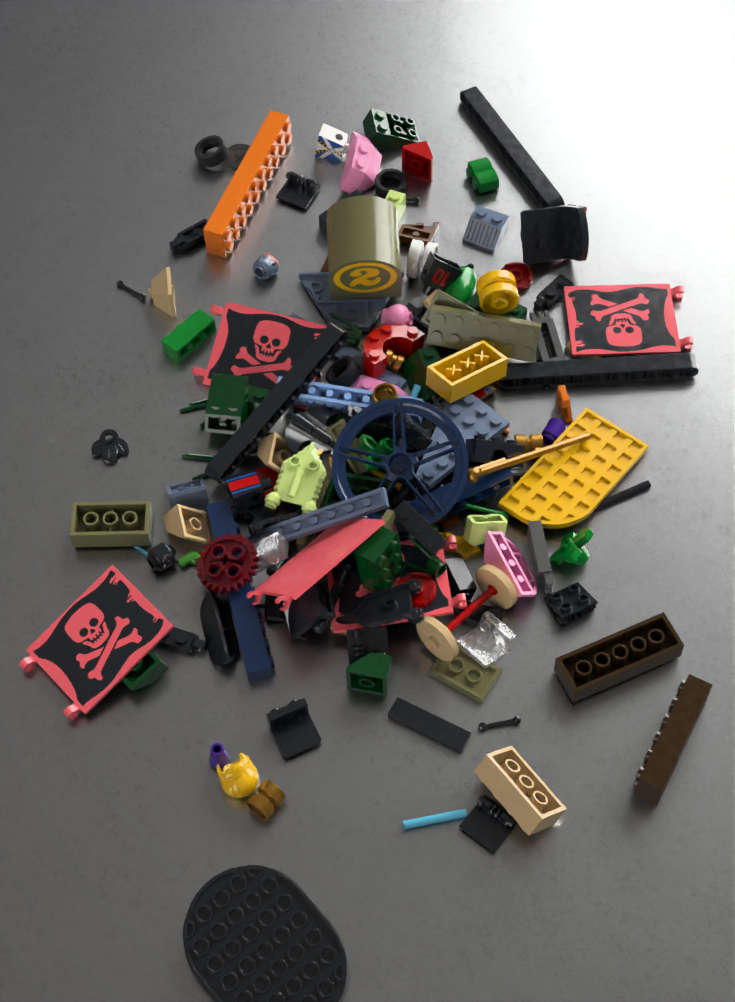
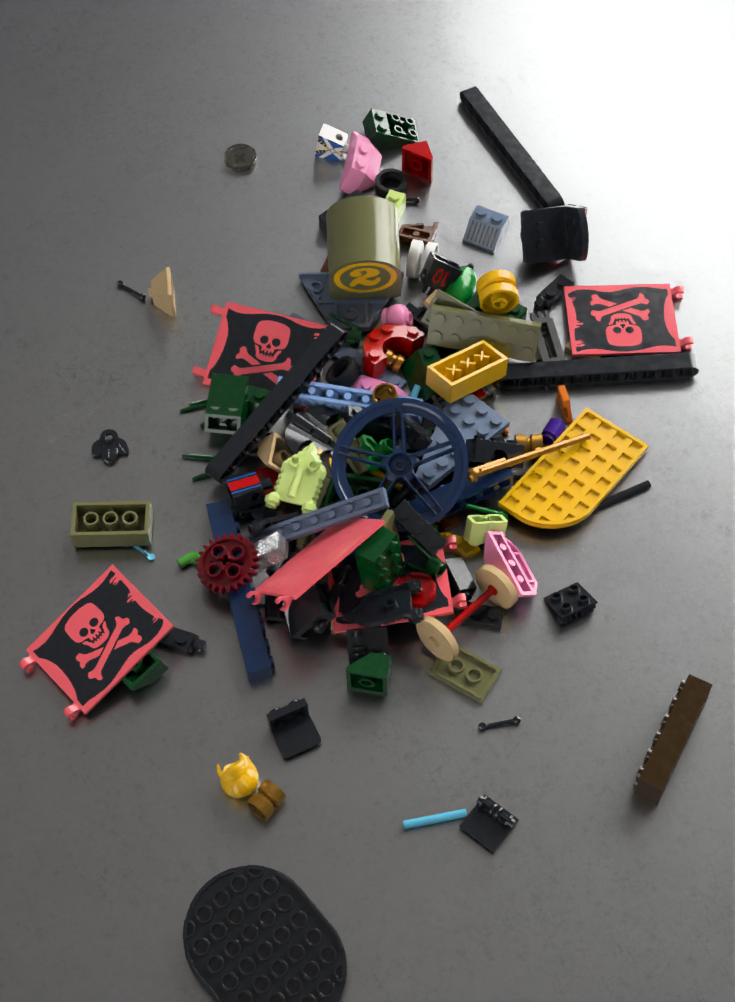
black head [146,542,176,571] -> none
green brick [161,308,216,363] -> none
tan slope [163,504,214,545] -> none
sand blue slope [166,478,209,509] -> none
black hinge [169,219,208,253] -> none
black tyre [194,135,228,167] -> none
black brick [200,591,239,665] -> none
orange brick [203,110,292,258] -> none
dark purple cone [209,743,230,768] -> none
sand blue head [253,254,279,280] -> none
black hinge [276,171,321,209] -> none
black tile [388,697,471,753] -> none
clear bracket [457,611,517,668] -> none
green brick [466,157,499,193] -> none
tan brick [474,745,567,836] -> none
red tile [500,262,533,293] -> none
dark grey hinge [527,520,553,594] -> none
green plant [549,528,594,567] -> none
dark brown brick [554,612,684,703] -> none

